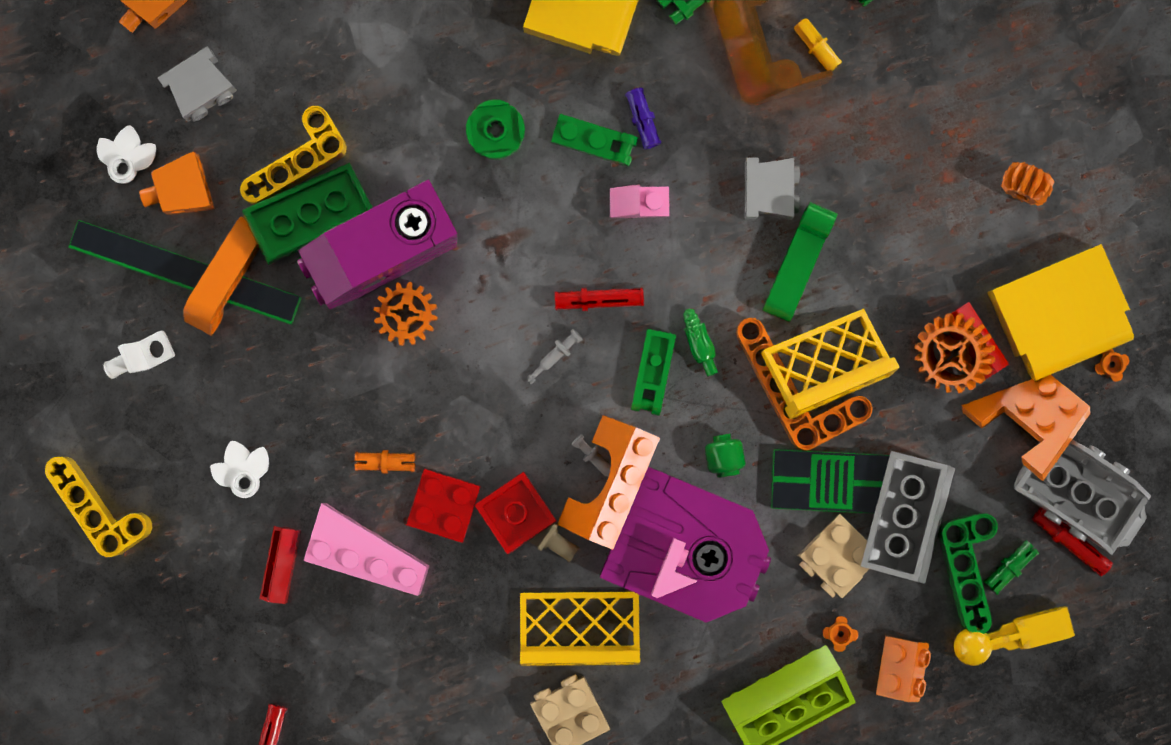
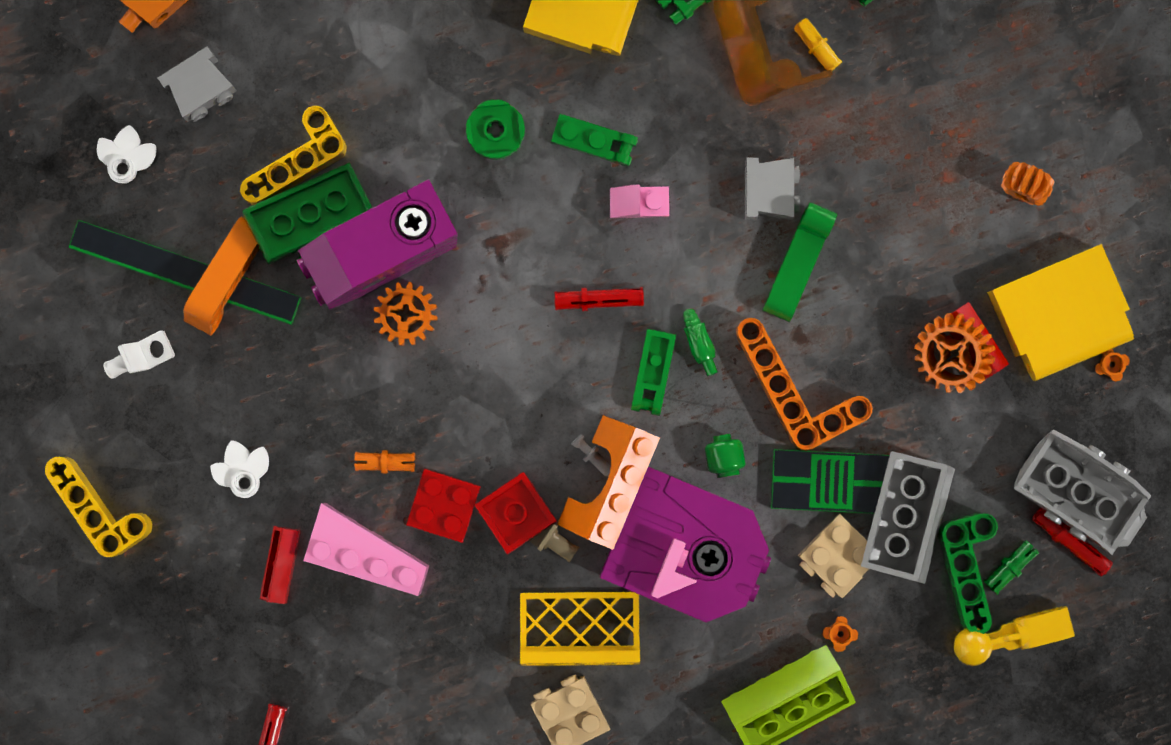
orange torso [139,152,215,215] -> none
light grey piece [527,329,583,384] -> none
dark purple pin [625,88,661,150] -> none
yellow fence [761,309,900,419] -> none
orange bracket [876,636,931,702] -> none
orange wing [961,375,1090,481] -> none

